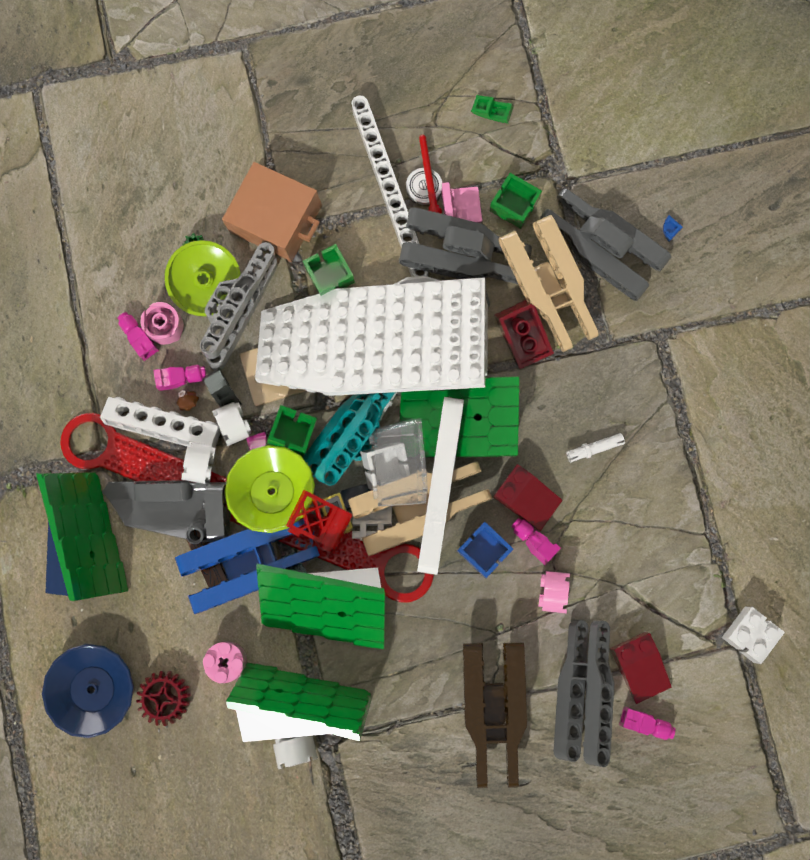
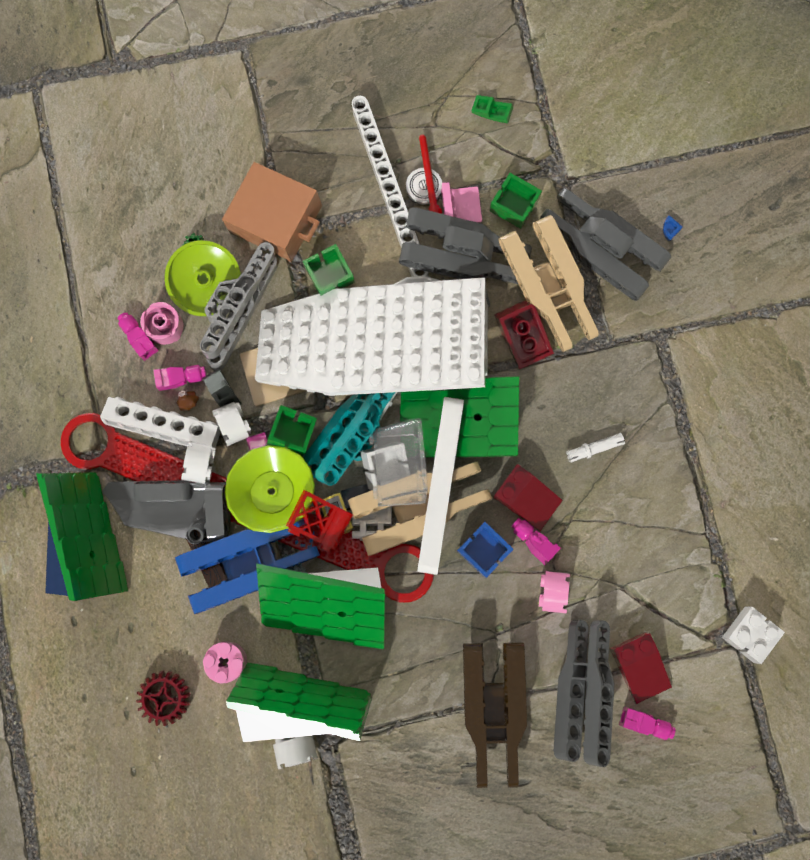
dark blue dish [42,644,134,738] -> none

